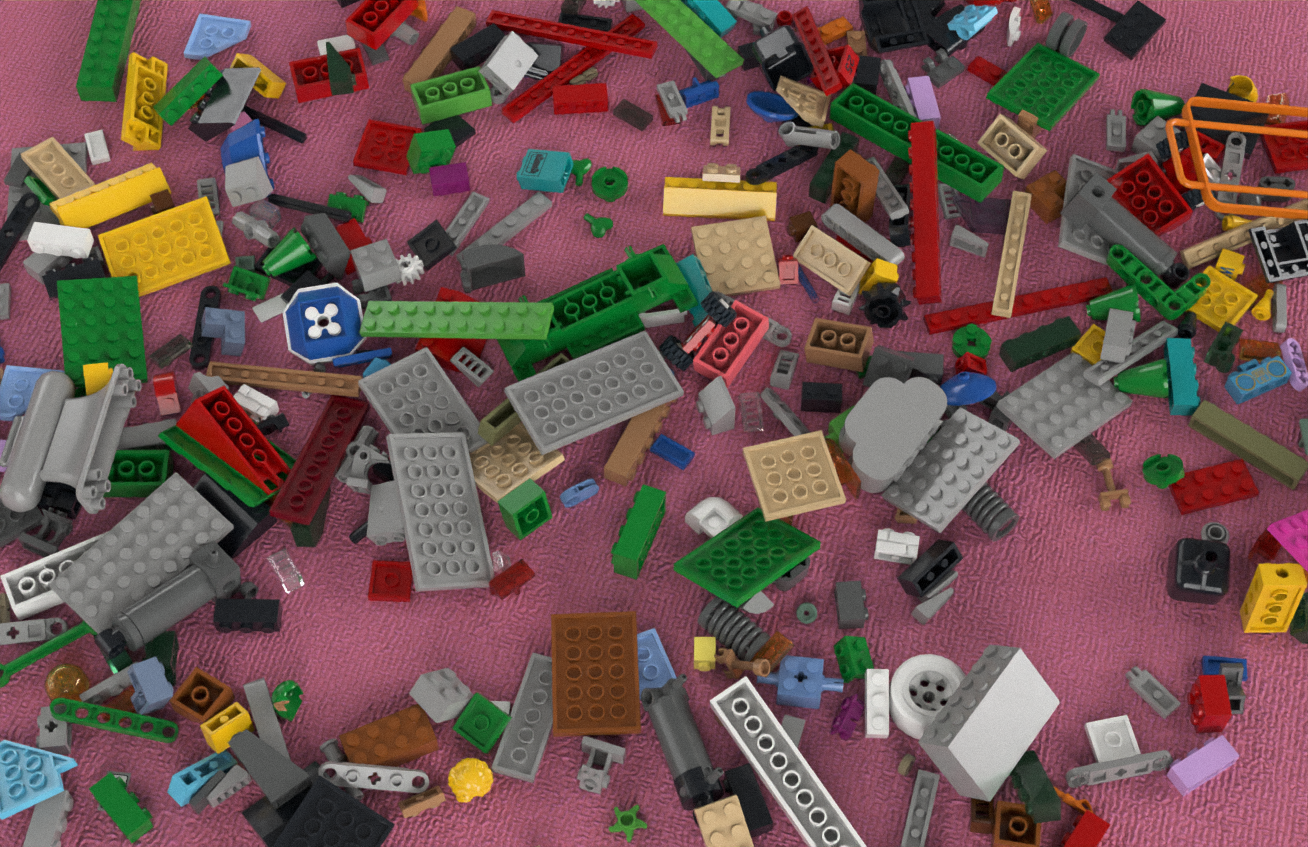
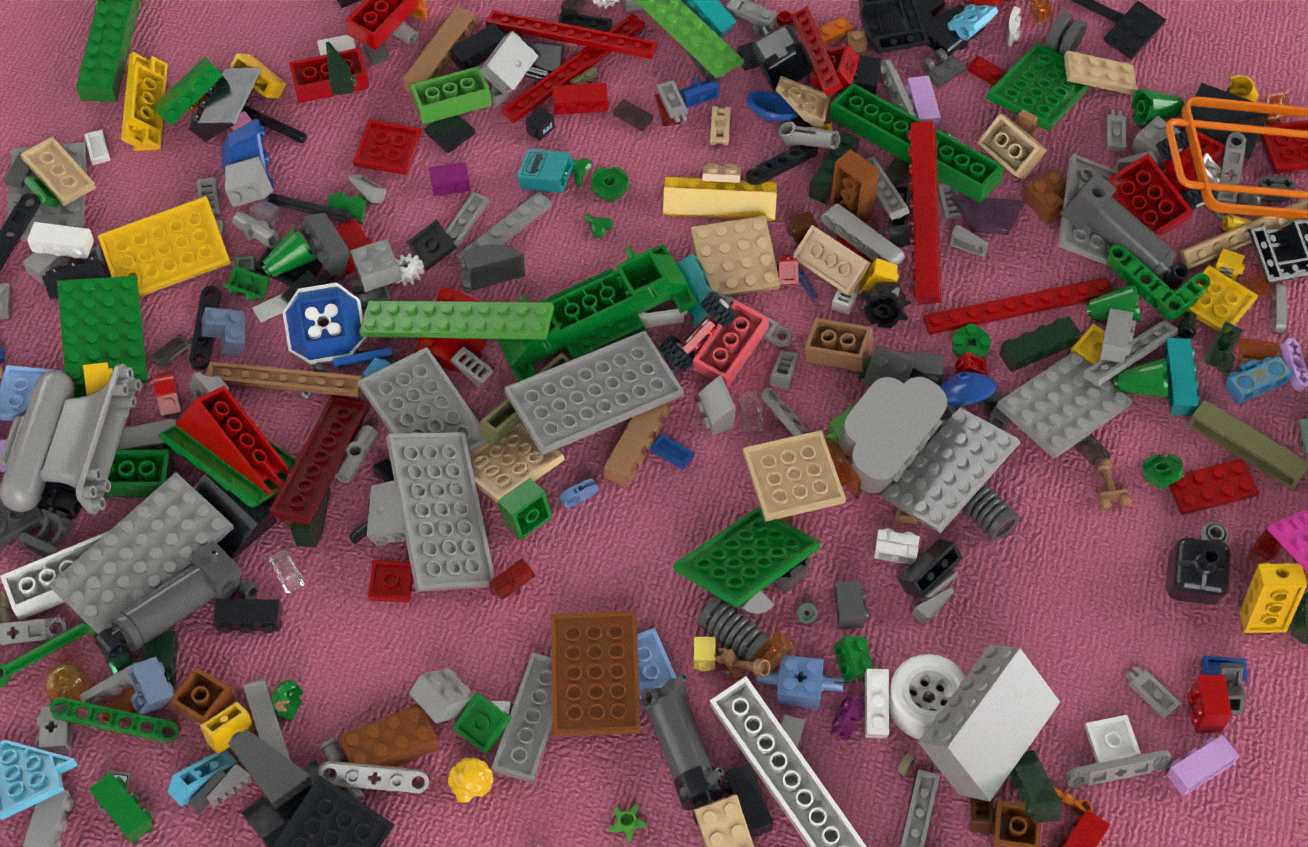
yellow slope [49,163,171,228] -> none
reddish brown brick [150,189,175,215] -> none
light blue plate [184,13,251,60] -> none
white brick [233,384,279,425] -> none
black piece [256,413,289,435] -> none
light grey tile [347,444,391,494] -> none
medium nougat plate [398,785,446,818] -> none
green brick [406,129,456,174] -> none
clear plate [492,550,513,578] -> none
light grey tile [577,736,626,794] -> none
green brick [611,484,666,580] -> none
white brick [685,497,743,538] -> none
black brick [801,382,842,413] -> none
tan plate [991,191,1032,318] -> none
yellow cone [1251,289,1274,321] -> none
none -> black brick [526,107,555,141]
none -> tan plate [1064,51,1137,95]

